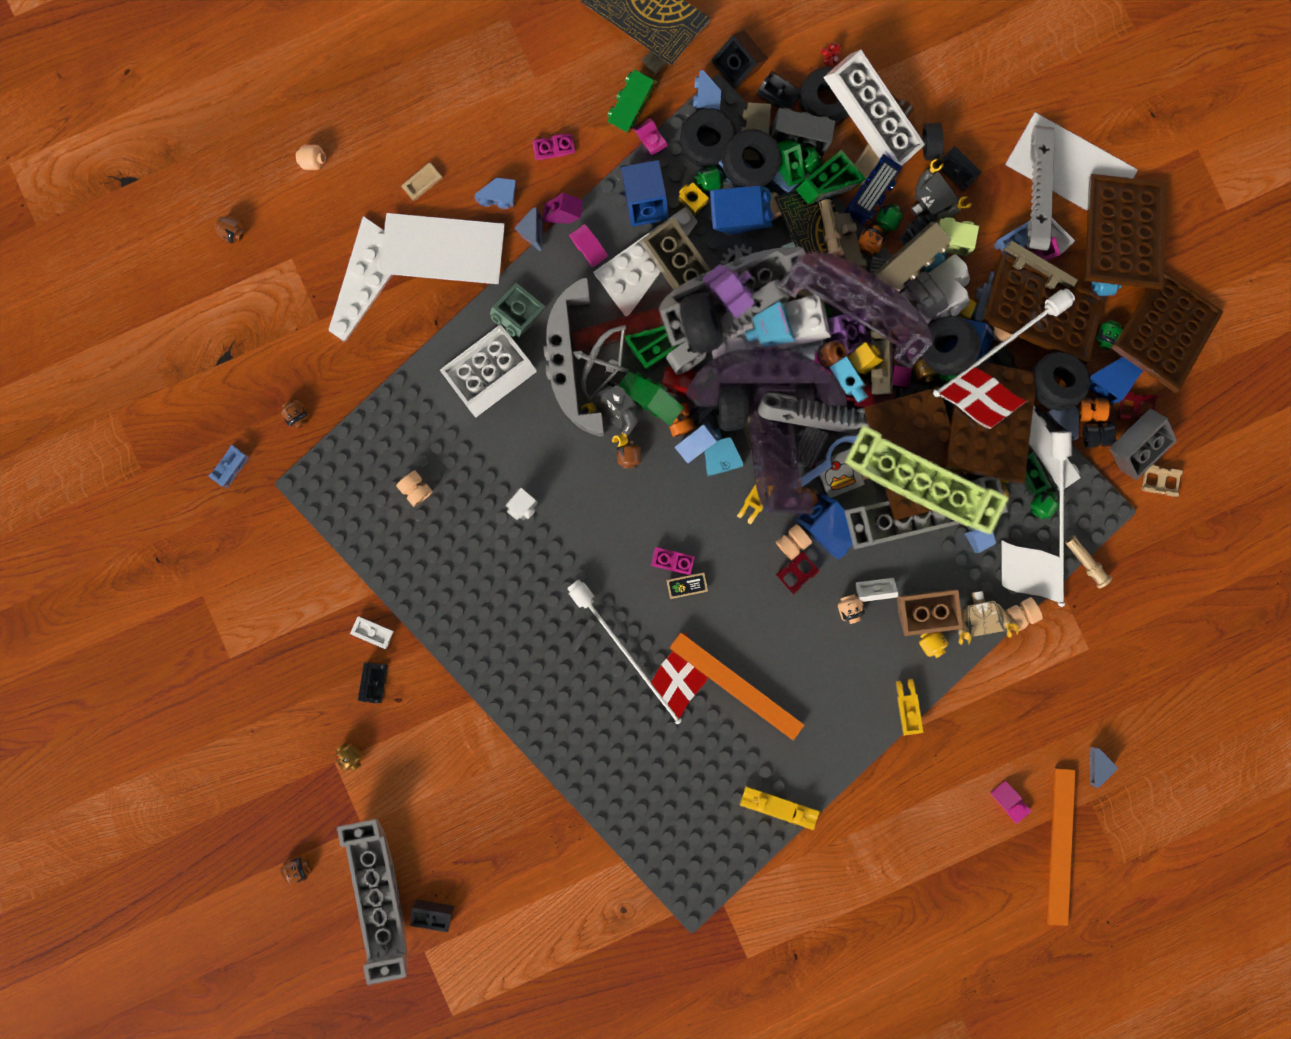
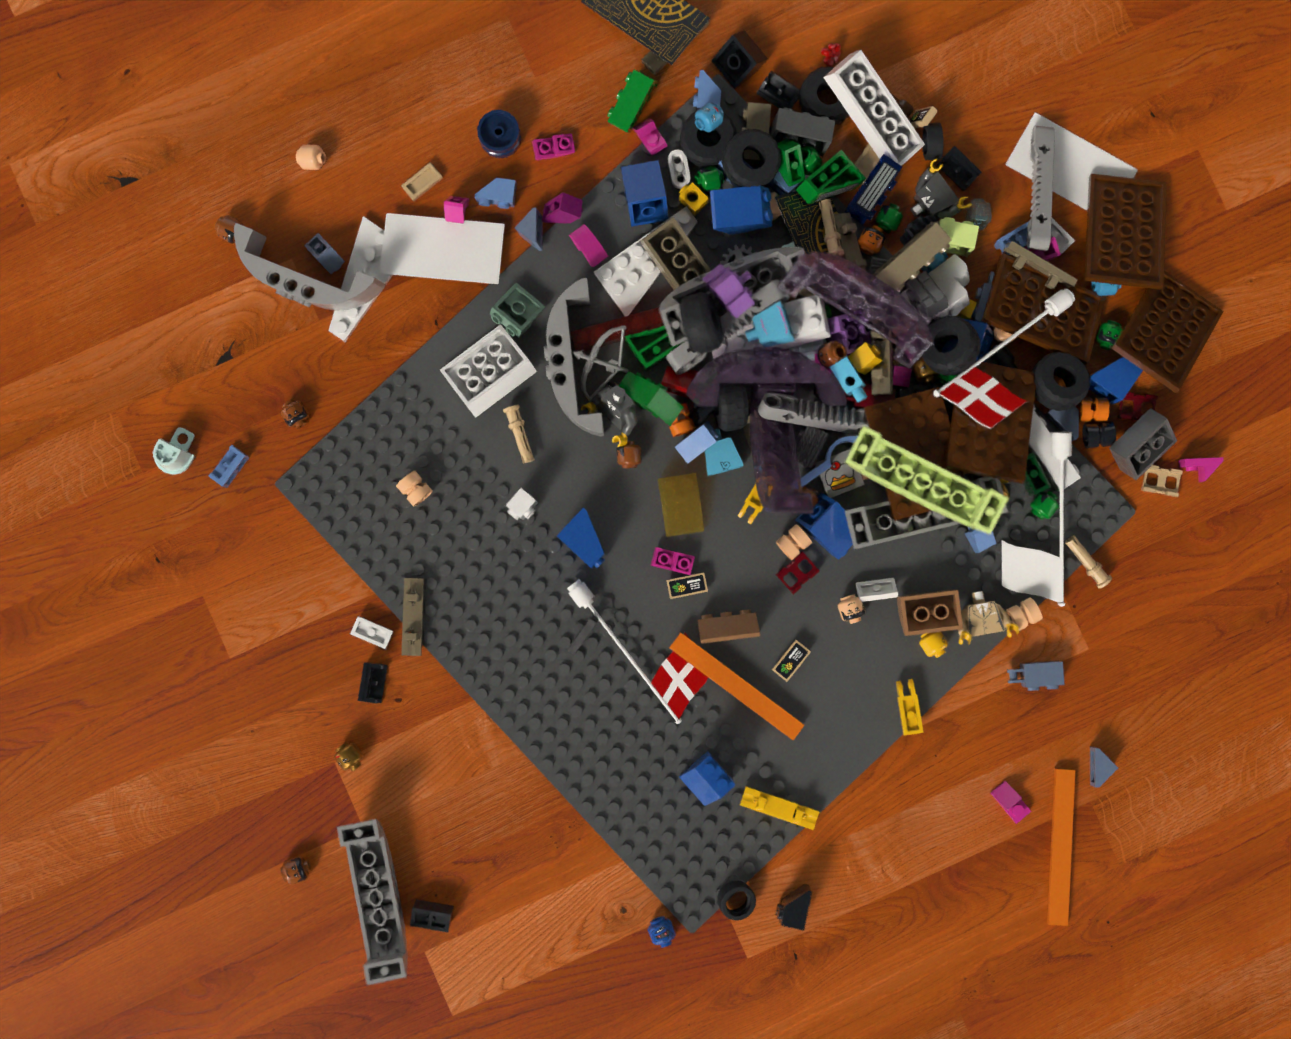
none -> light aqua container [153,427,195,475]
none -> light grey slope [234,223,386,310]
none -> sand blue slope [304,233,345,274]
none -> dark tan hinge [402,578,425,656]
none -> dark pink slope [444,196,469,224]
none -> dark blue wheel [477,110,521,158]
none -> tan pin [503,405,535,464]
none -> blue slope [557,507,605,569]
none -> blue head [648,916,676,948]
none -> clear yellow slope [657,473,704,537]
none -> white plate [668,150,691,189]
none -> blue slope [679,751,736,806]
none -> dark azure head [695,103,724,132]
none -> medium nougat slope [697,609,760,643]
none -> black tyre [717,880,756,921]
none -> tile [772,640,811,682]
none -> black slope [775,884,812,930]
none -> tan tile [909,106,937,129]
none -> clear light blue slope [965,199,992,230]
none -> sand blue brick [1007,661,1065,691]
none -> dark pink slope [1178,457,1223,482]

